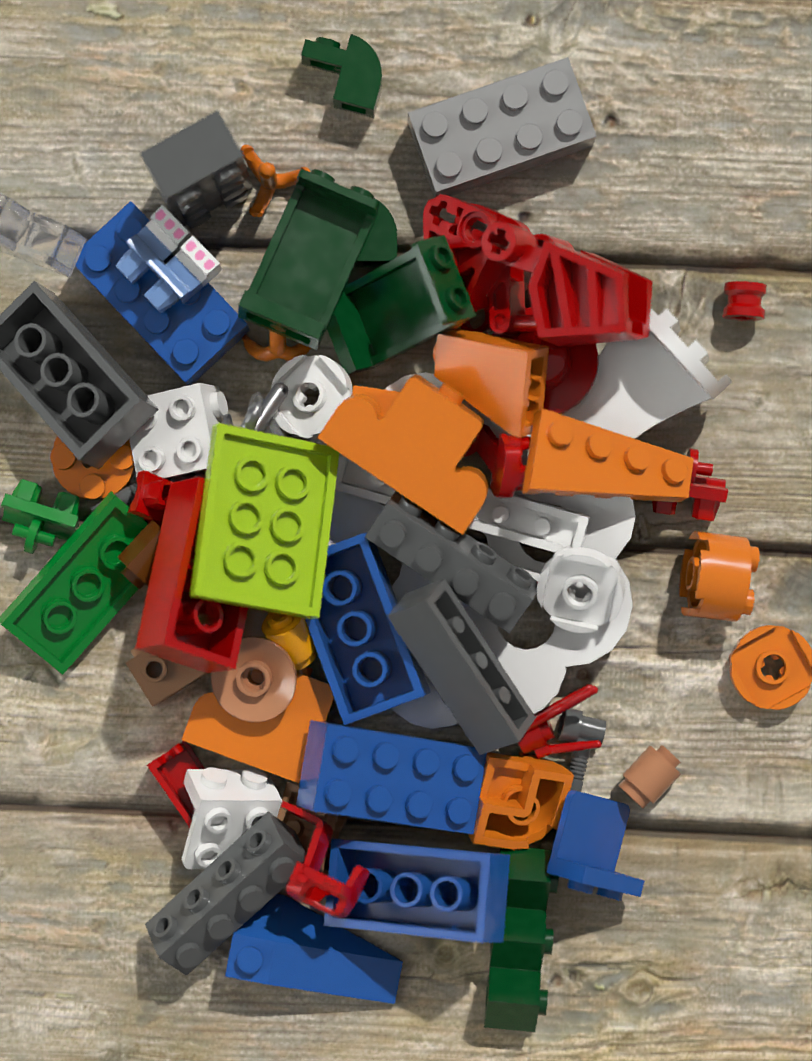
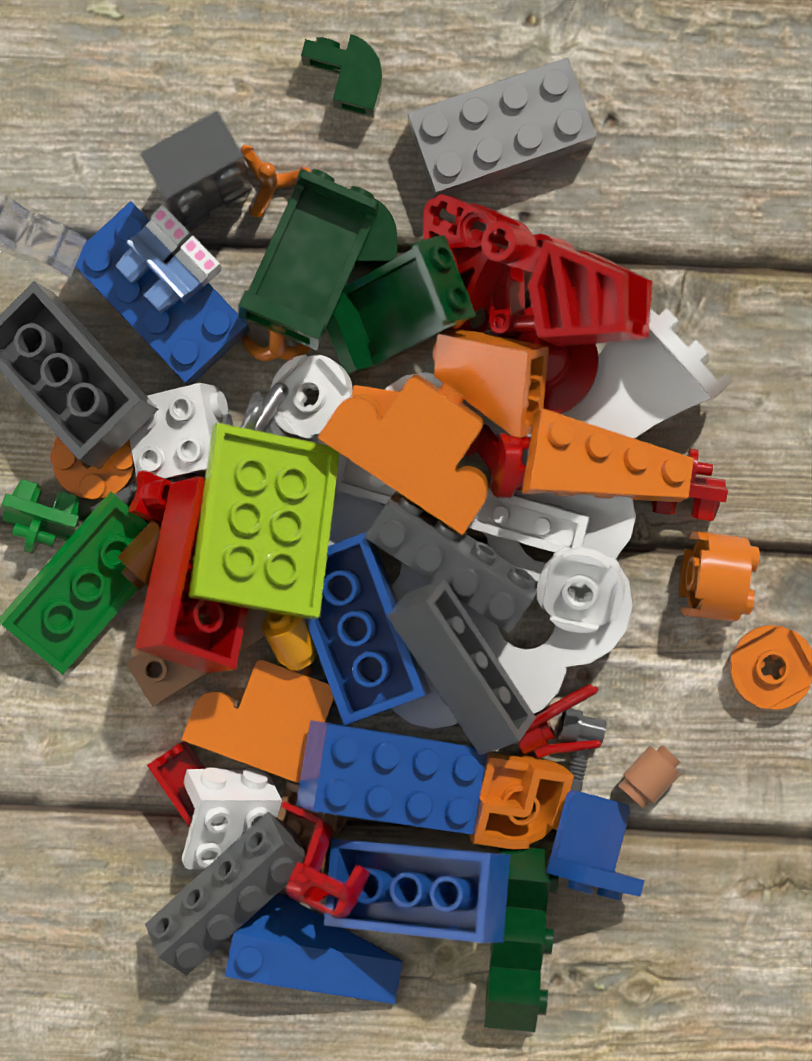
nougat dish [211,636,297,722] -> none
red wheel [722,281,767,321] -> none

